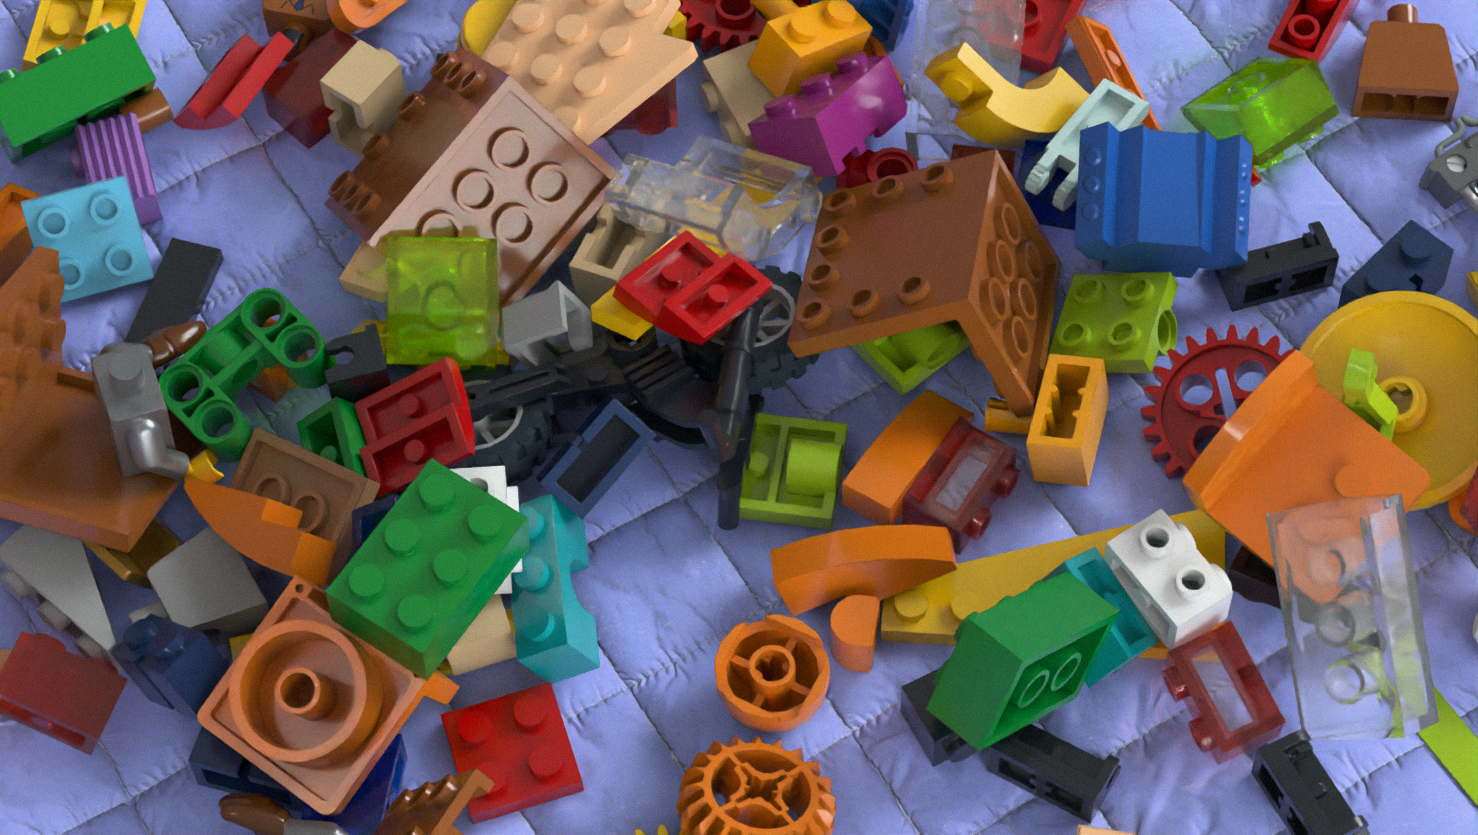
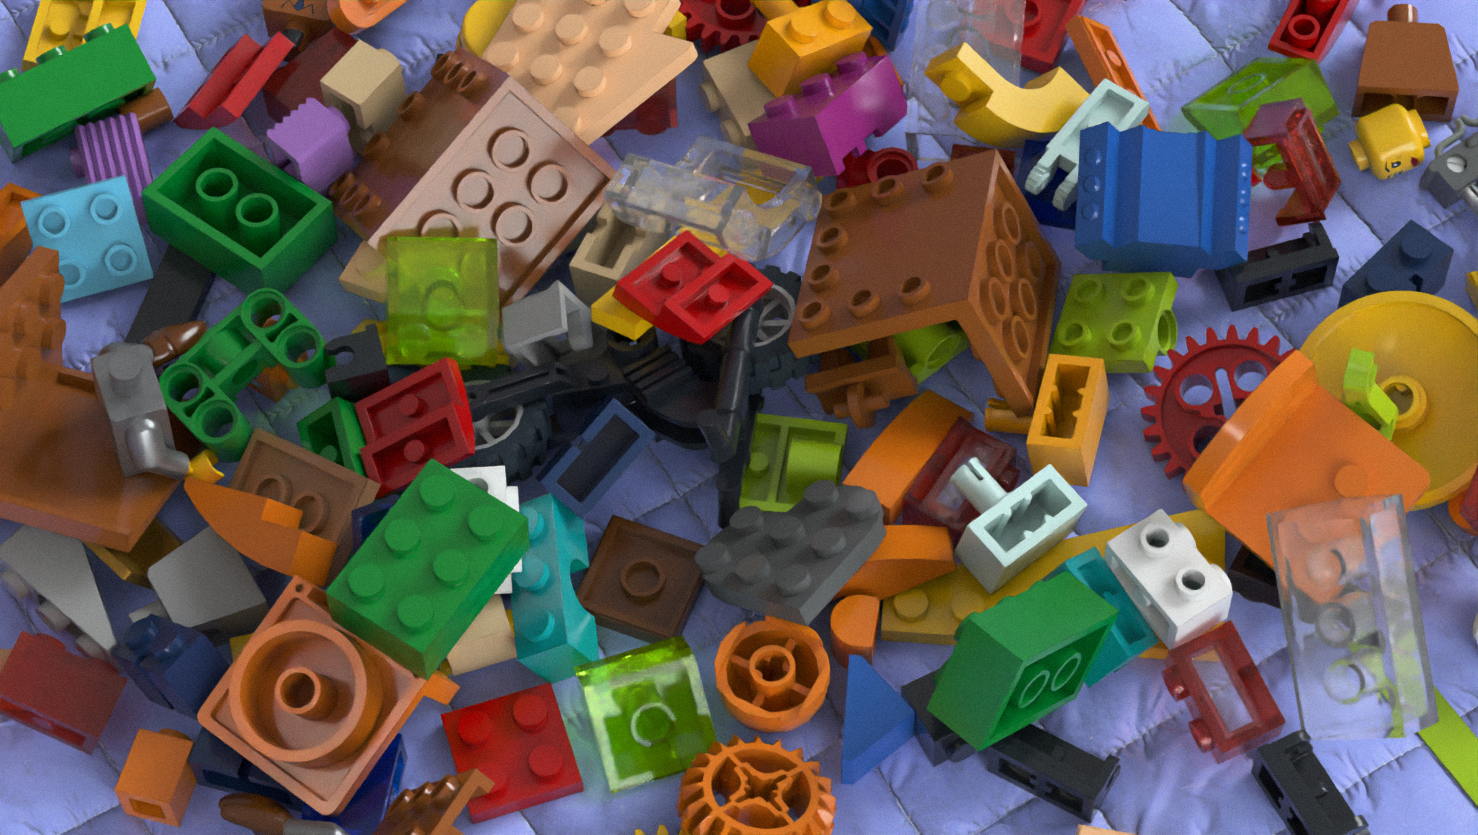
none -> orange brick [114,728,197,827]
none -> green brick [141,126,338,295]
none -> medium lavender brick [267,98,357,199]
none -> clear neon green slope [573,635,717,794]
none -> reddish brown tile [575,514,705,651]
none -> dark grey plate [694,480,886,626]
none -> dark orange hips [805,336,918,430]
none -> blue slope [841,655,915,785]
none -> light aqua brick [949,457,1088,595]
none -> clear red window [1242,98,1342,227]
none -> yellow head [1347,104,1431,180]

